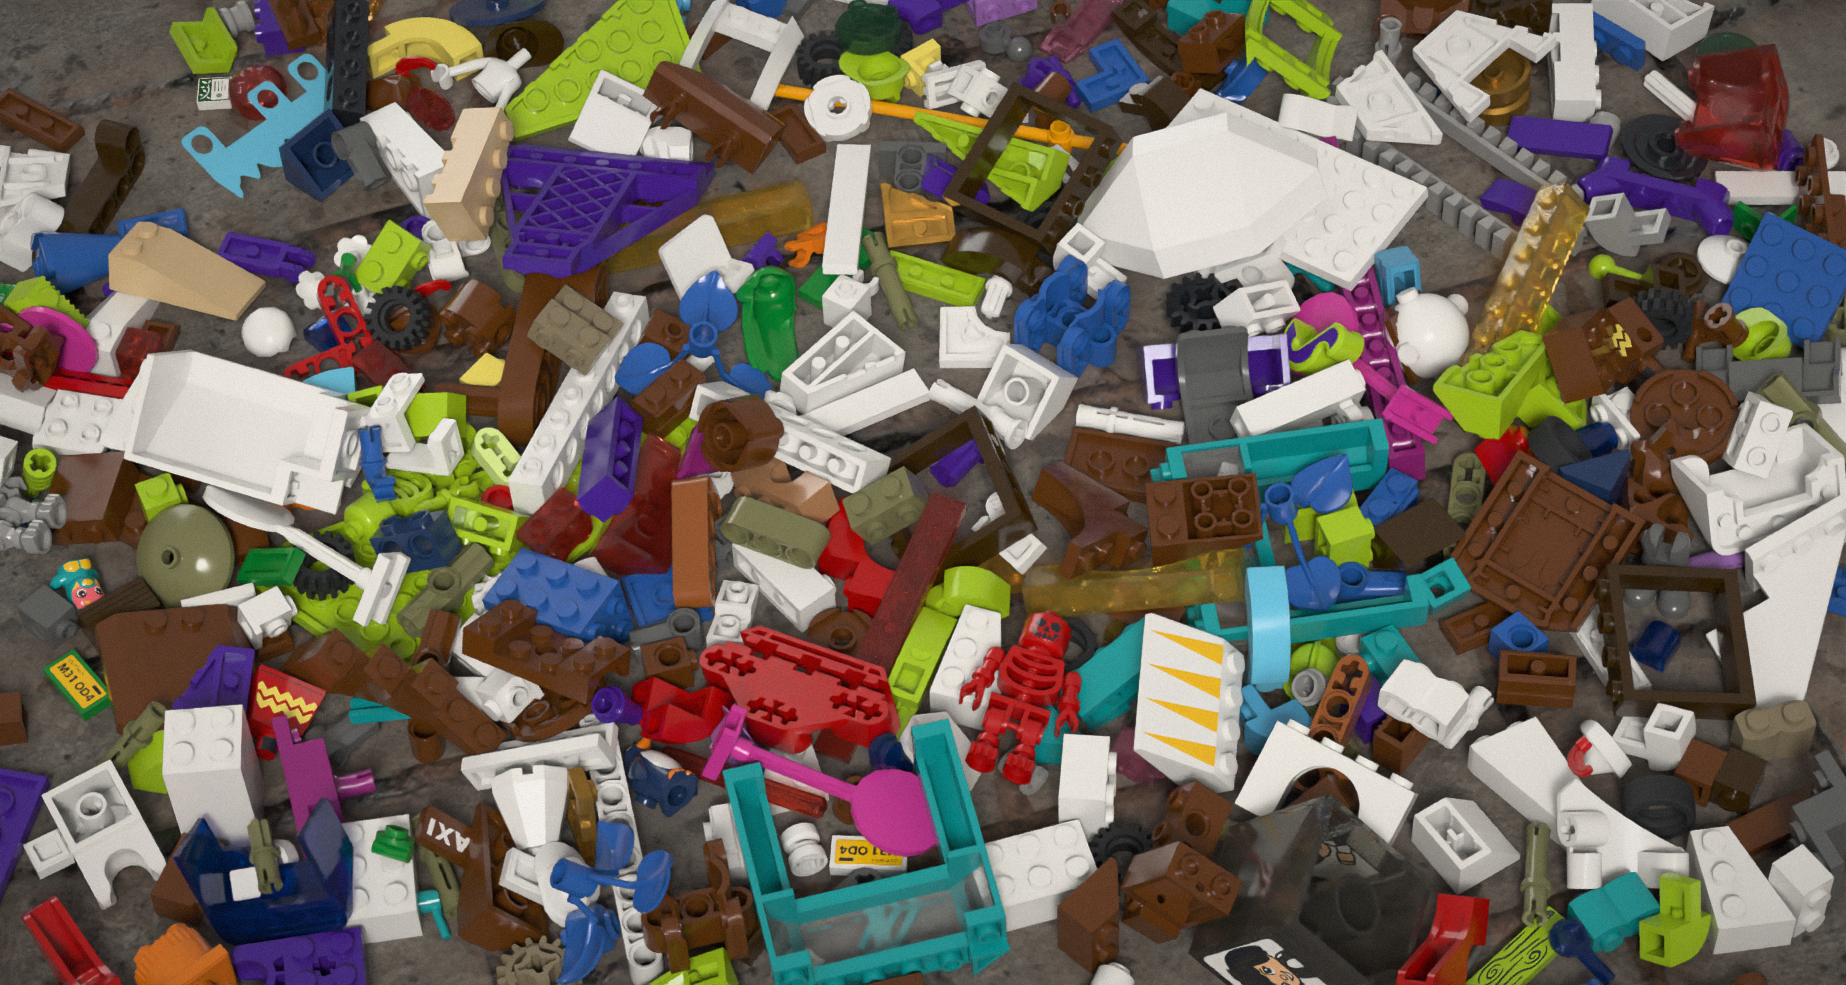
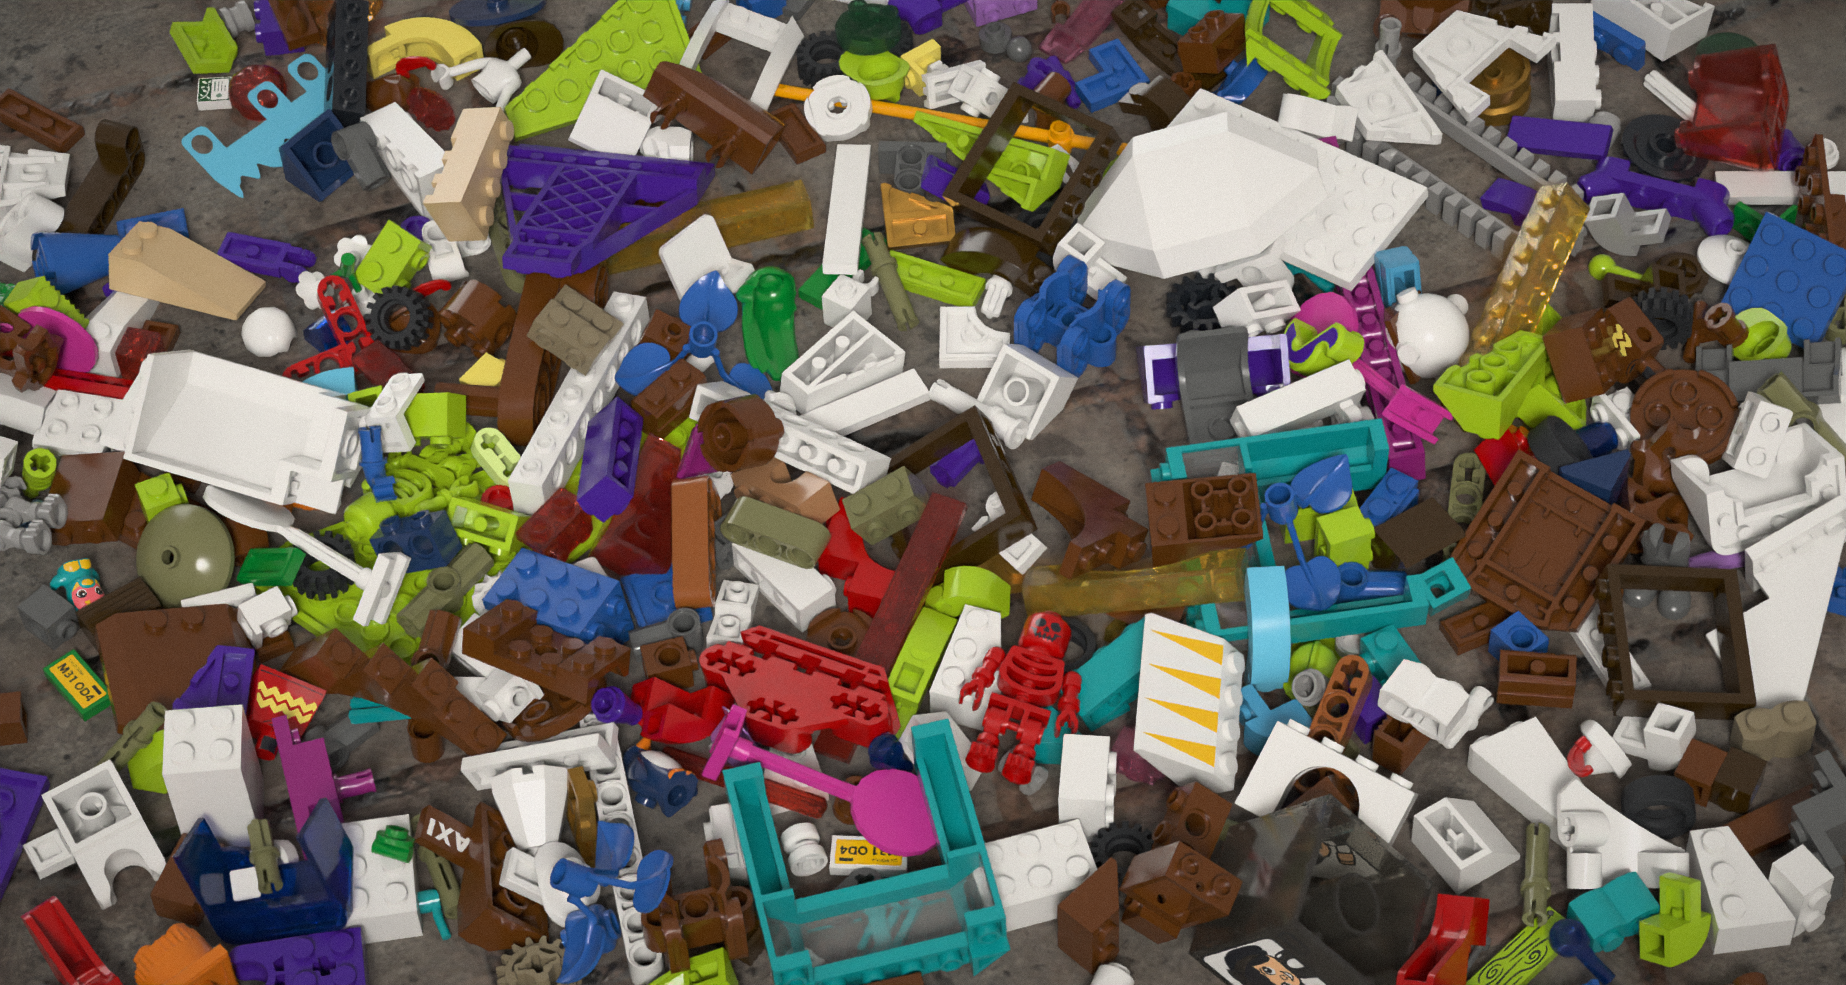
white bracket [385,418,464,476] -> none
dark purple tile [740,231,783,271] -> none
orange plate [784,222,827,268] -> none
reddish brown tile [1064,427,1178,504] -> none
white pin [1076,404,1185,444] -> none
clear blue brick [1630,620,1681,673] -> none

